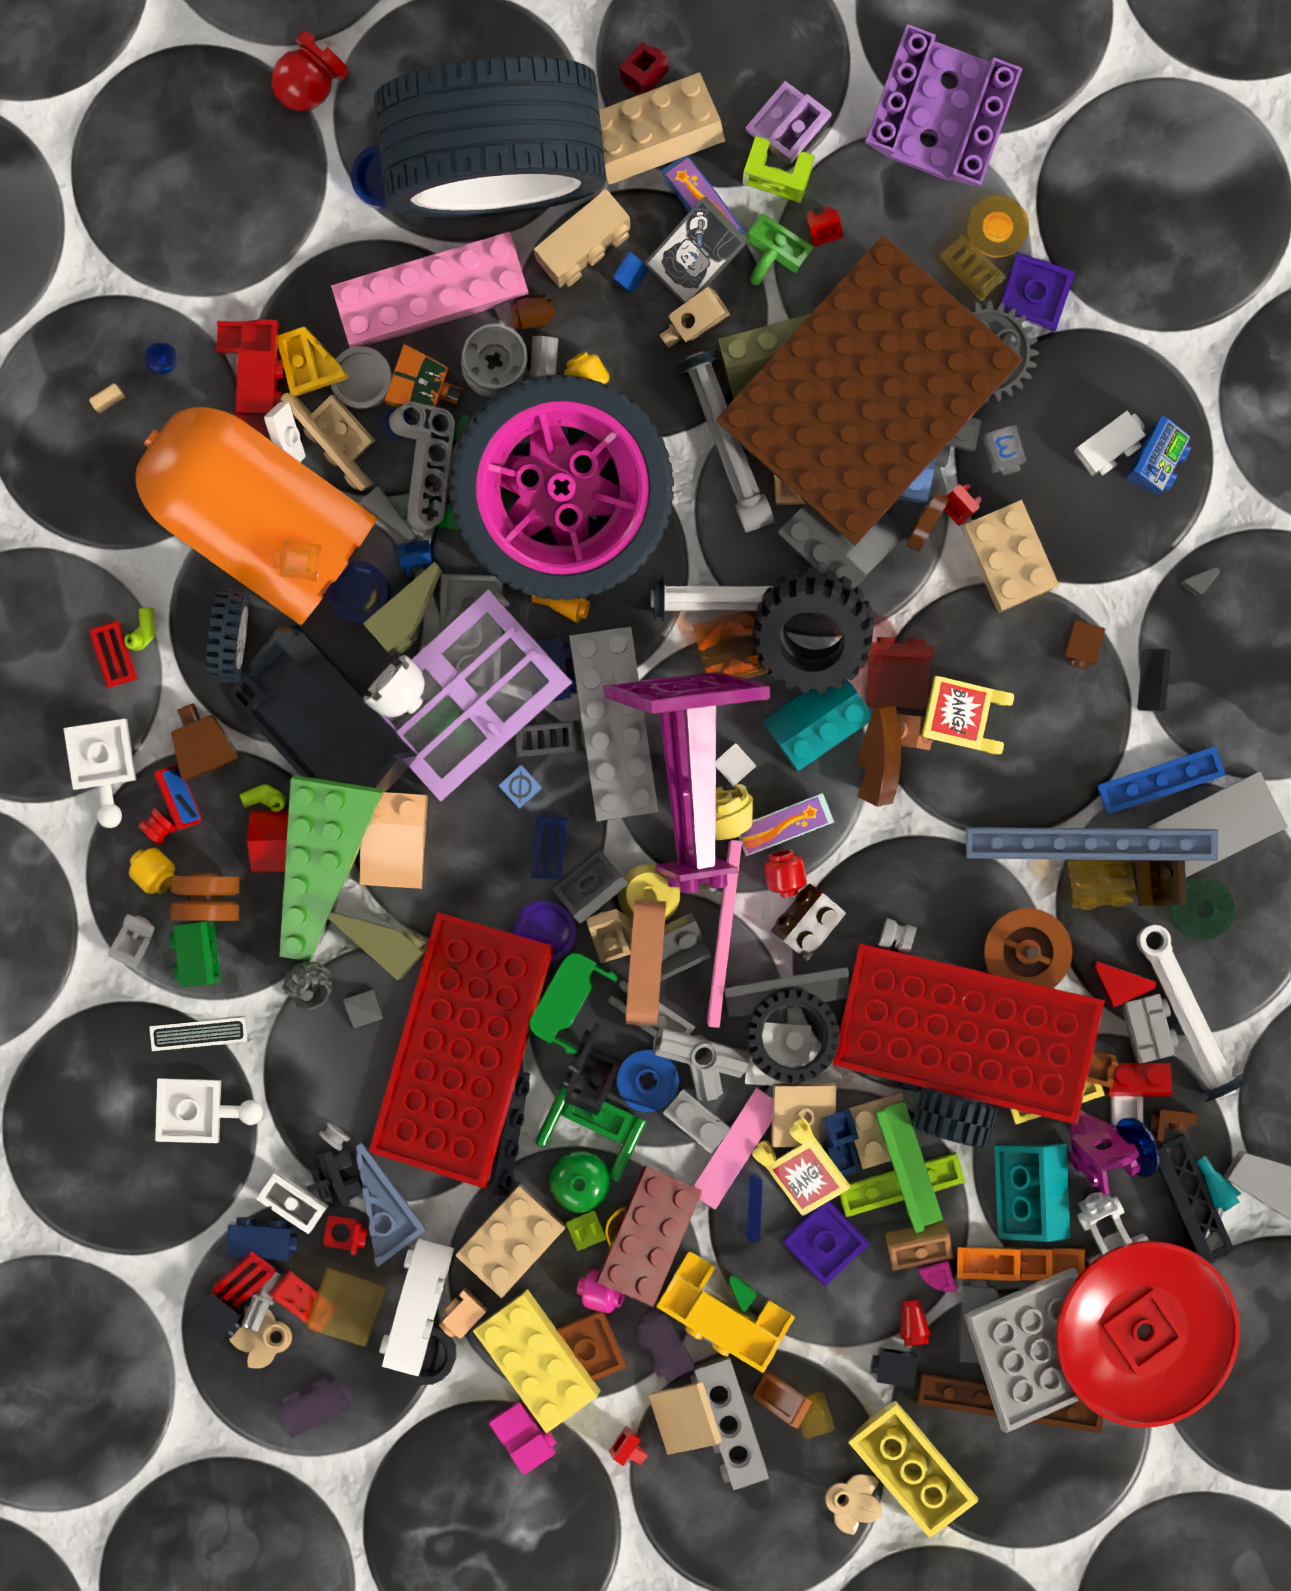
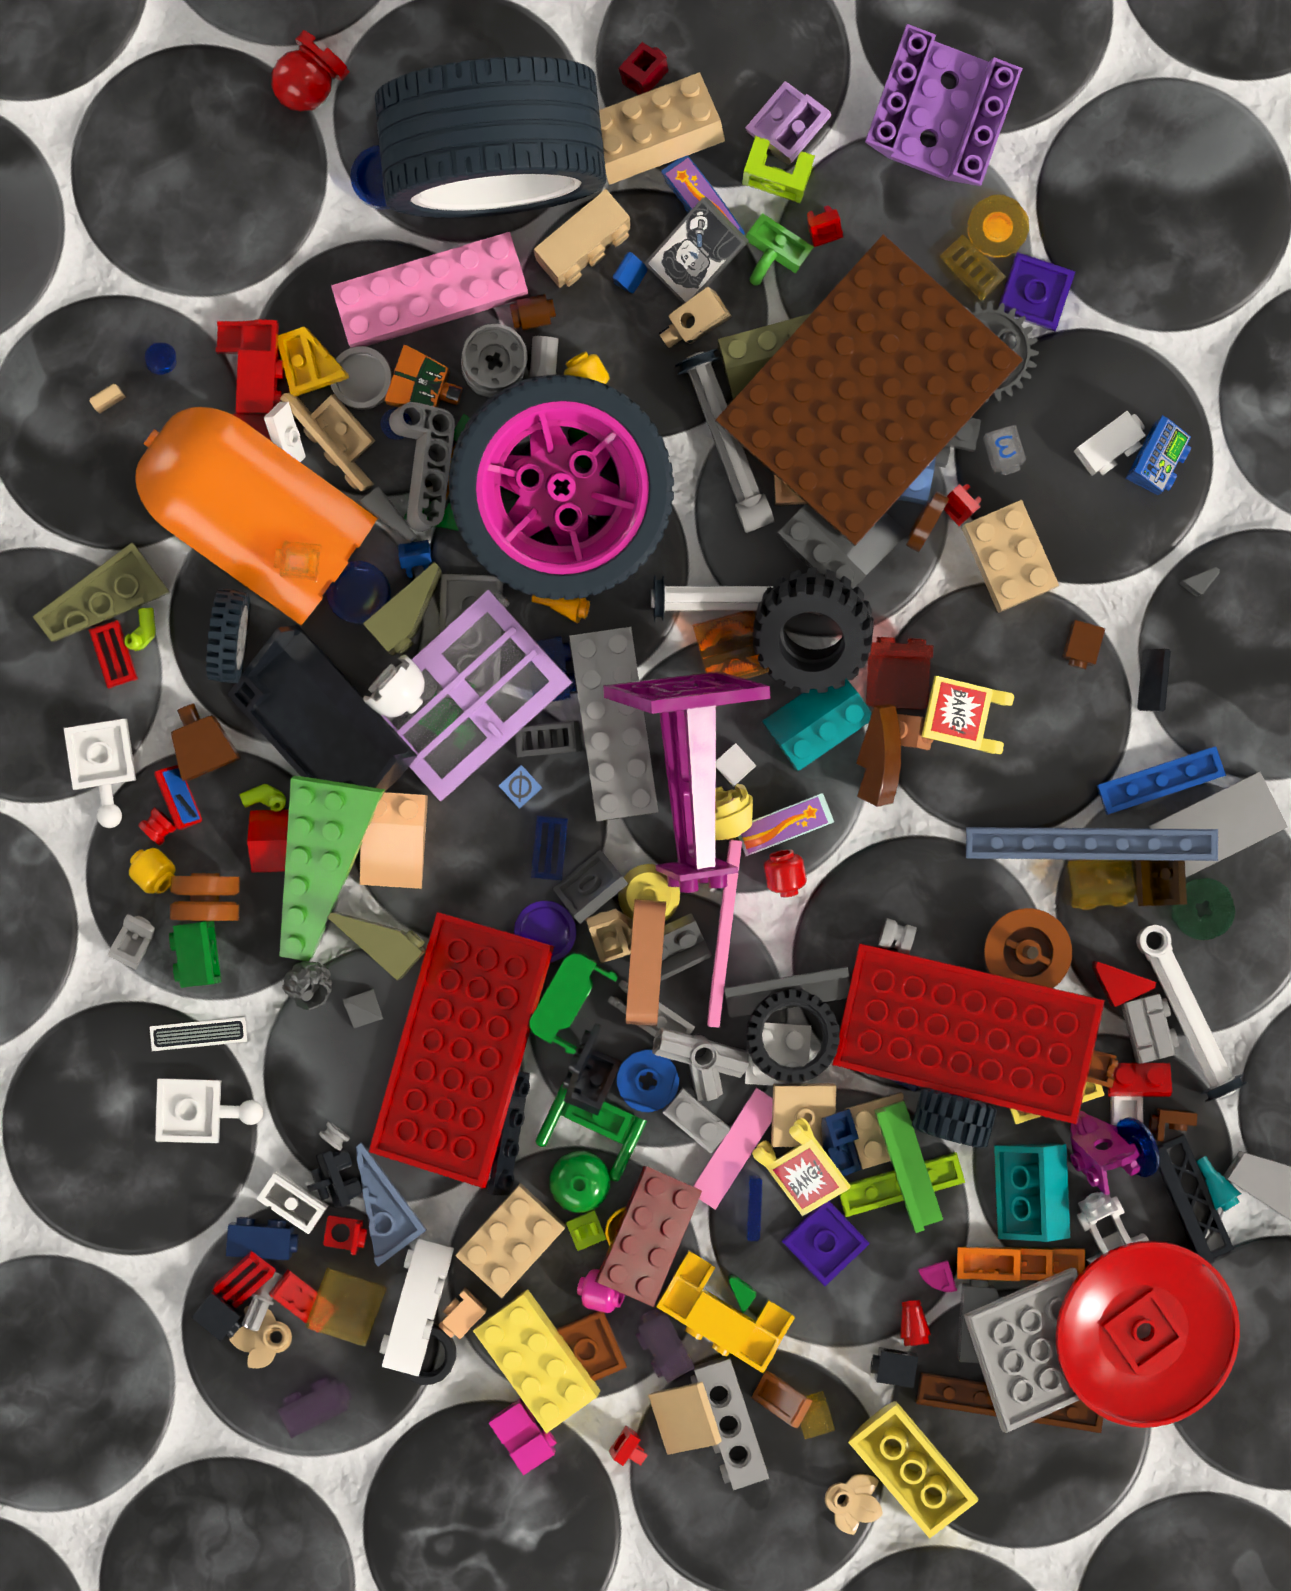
bracket [771,883,846,961] -> none
medium nougat slope [885,1221,954,1271] -> none
none -> olive wing [33,542,171,642]

